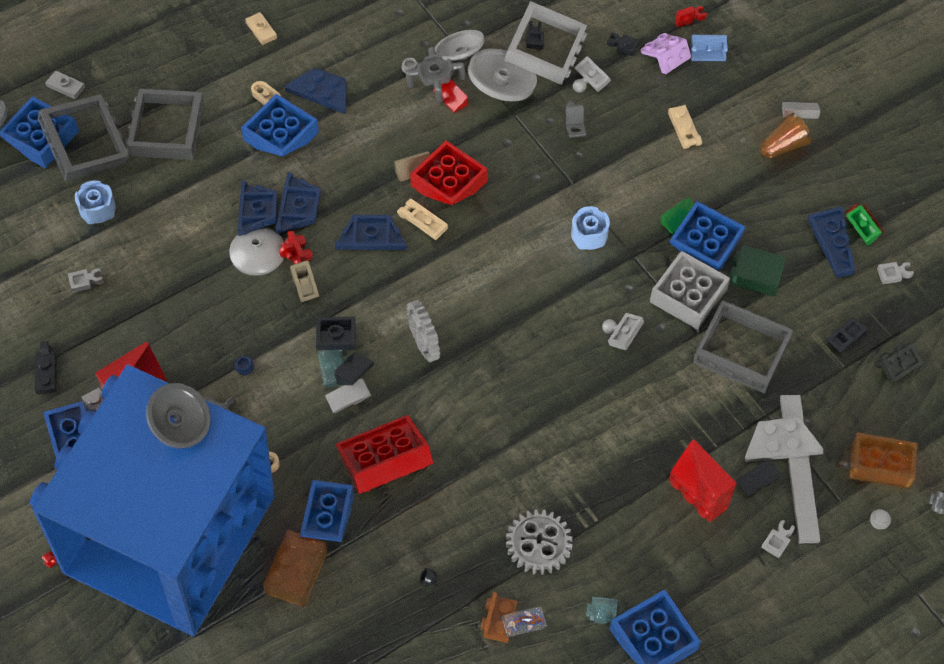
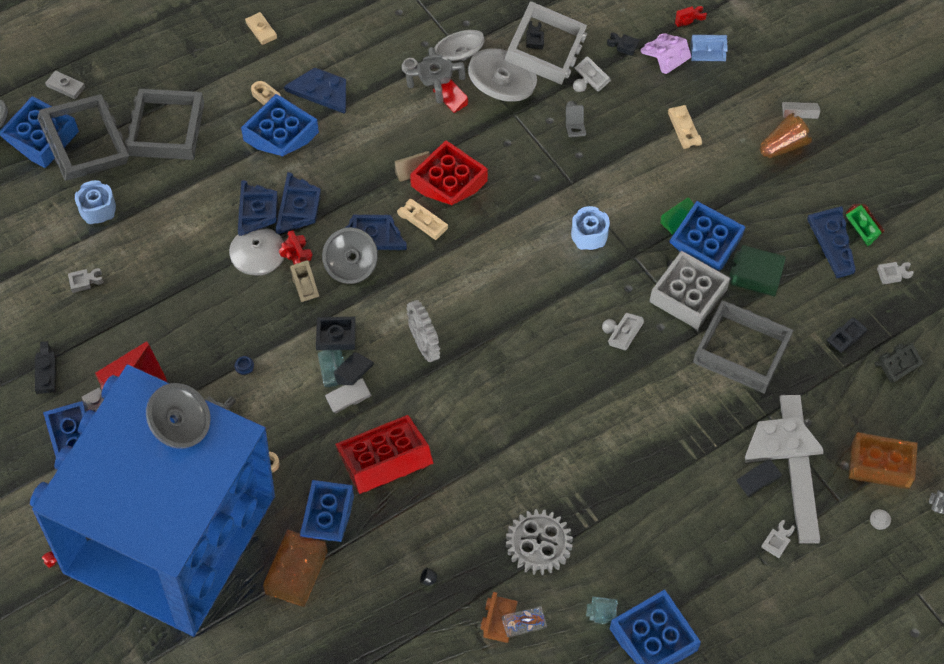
red slope [669,439,736,522] -> none
none -> dark grey dish [322,228,378,284]

